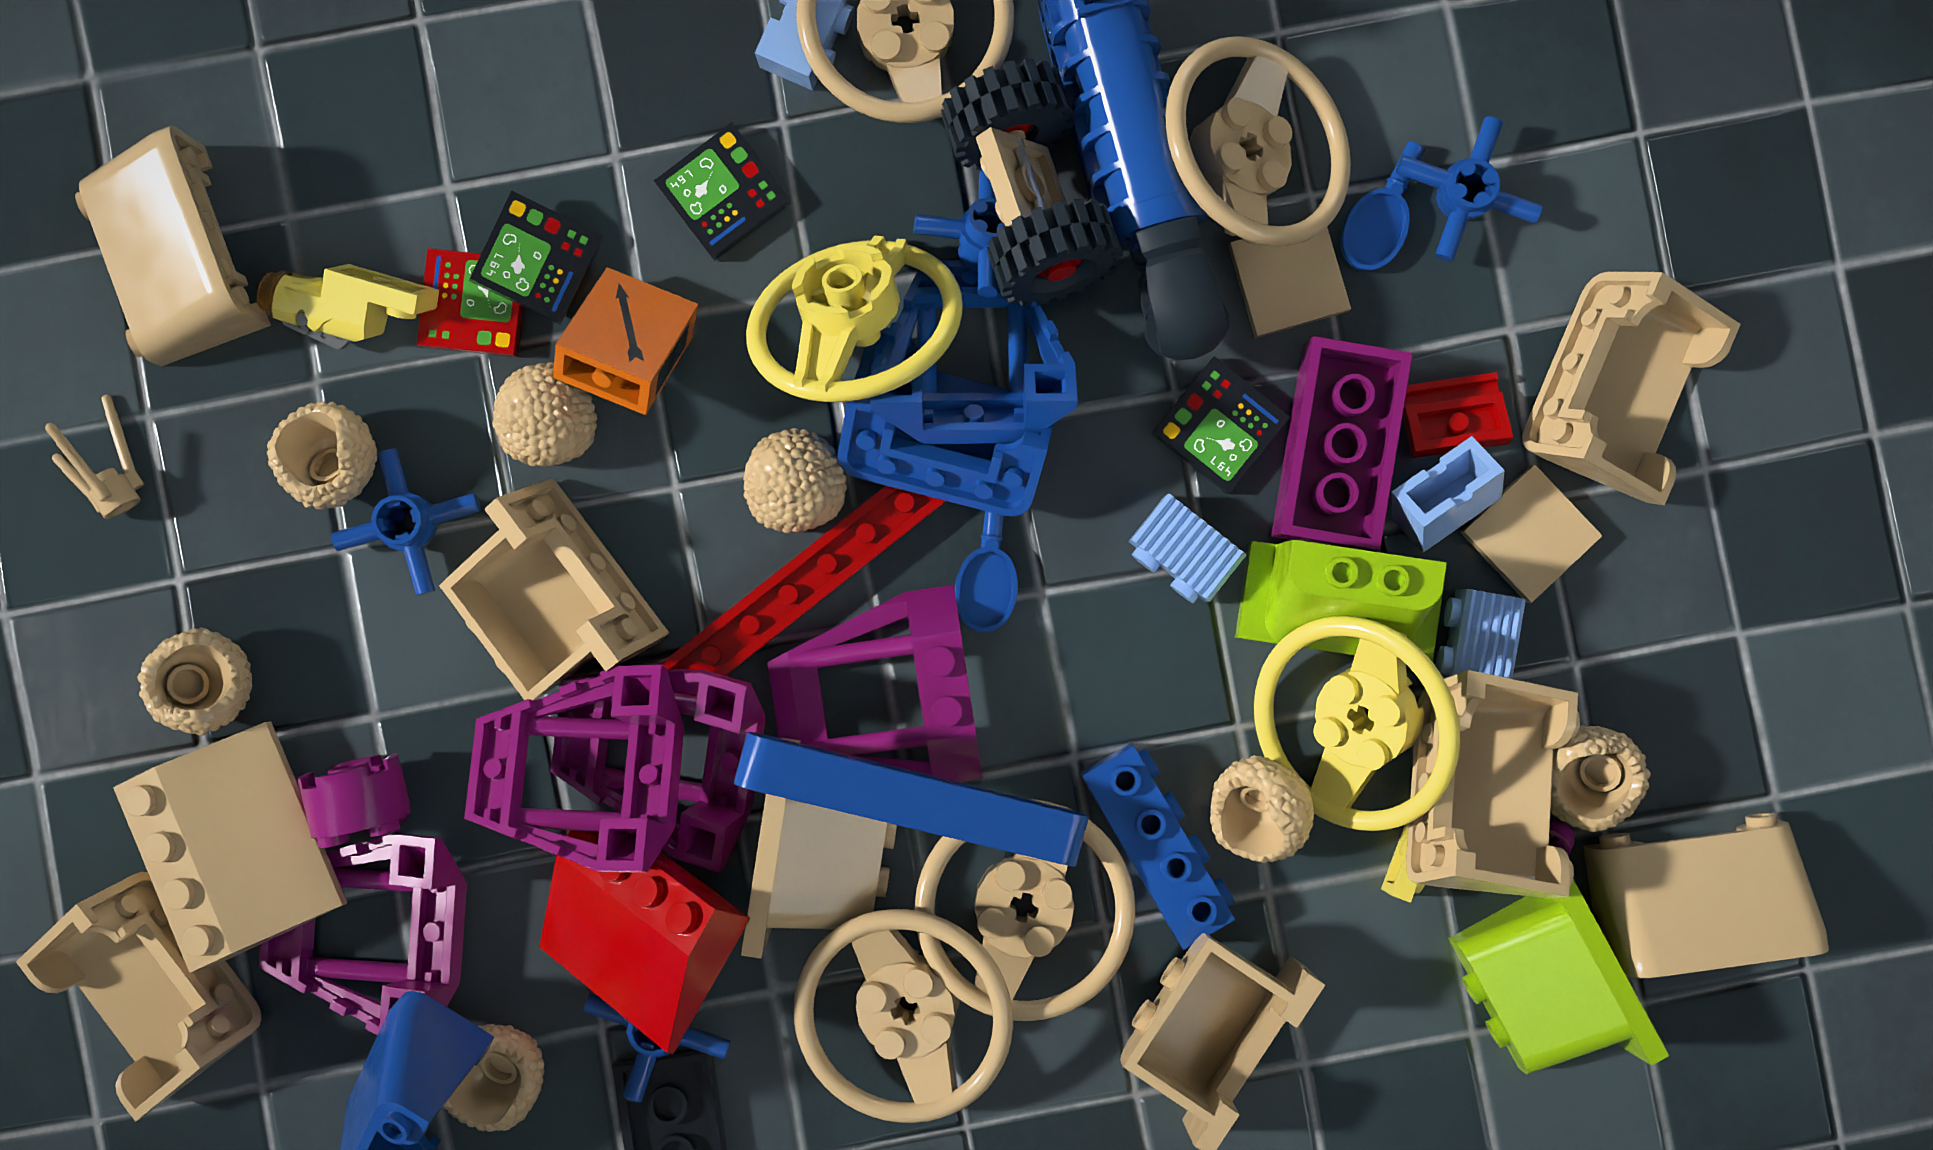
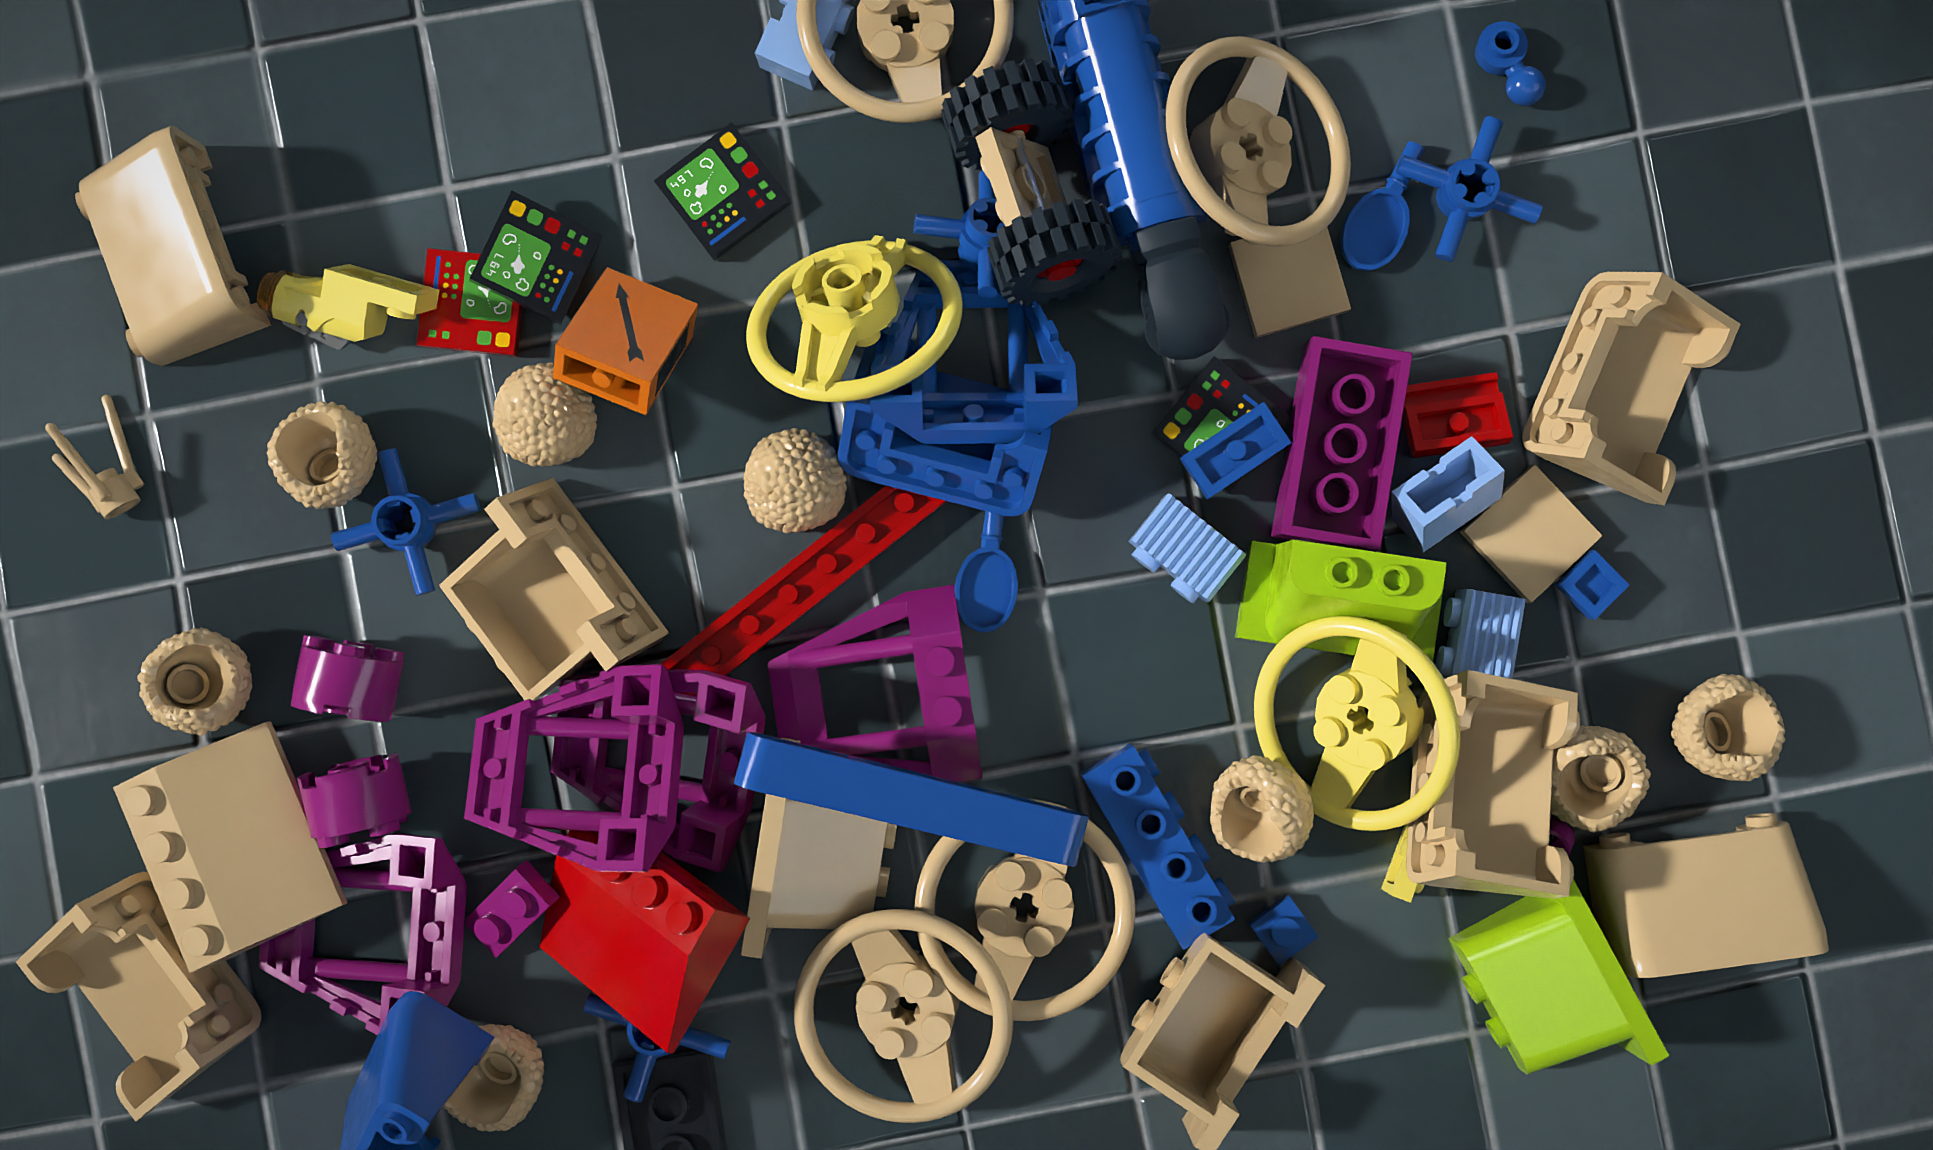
none -> magenta brick [291,635,405,722]
none -> magenta plate [464,860,560,958]
none -> blue plate [1179,402,1292,499]
none -> blue plate [1247,894,1319,966]
none -> blue plate [1475,21,1546,106]
none -> blue plate [1555,550,1630,620]
none -> tan hair [1671,674,1785,781]

